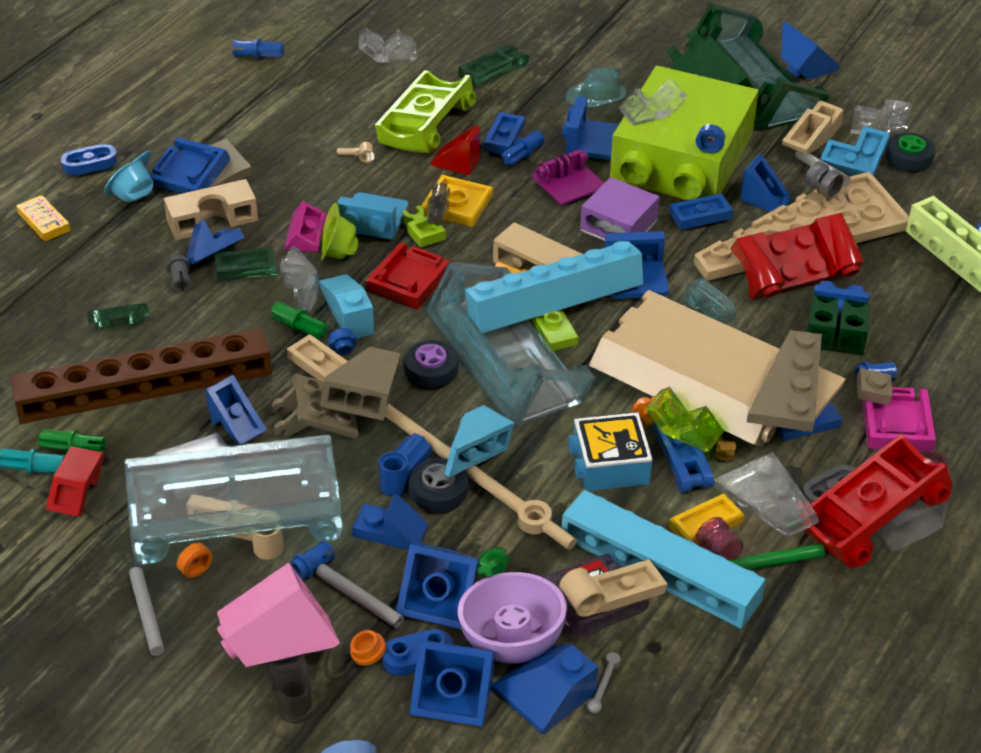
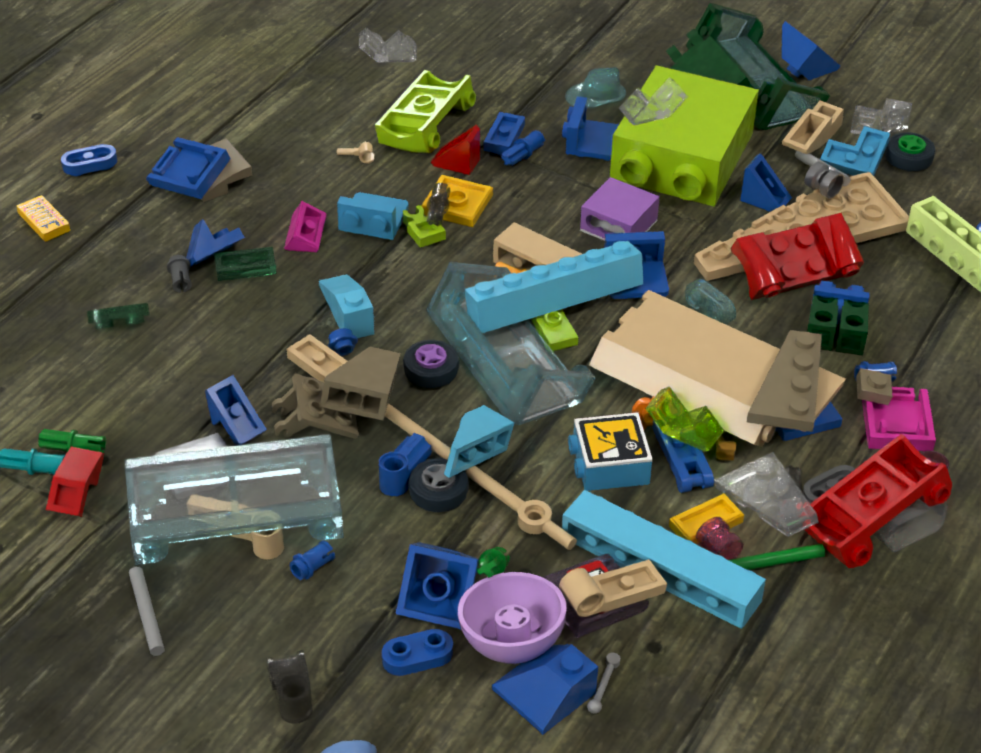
reddish brown brick [10,328,272,425] -> none
medium azure piece [104,151,153,203] -> none
tan arch [163,179,258,240] -> none
orange tile [177,543,213,578] -> none
bright pink slope [217,563,340,667] -> none
blue axle [232,39,284,59] -> none
green axle [271,301,328,339] -> none
clear slope [280,247,319,312] -> none
light grey piece [316,563,404,628] -> none
lime piece [321,203,358,260] -> none
orange plate [350,630,386,666] -> none
blue slope [352,494,428,550] -> none
red container [366,242,453,310] -> none
blue slope [409,640,494,727] -> none
clear green plate [458,44,529,87] -> none
magenta hinge [531,149,604,206] -> none
blue plate [669,193,733,230] -> none
blue tile [696,124,726,154] -> none

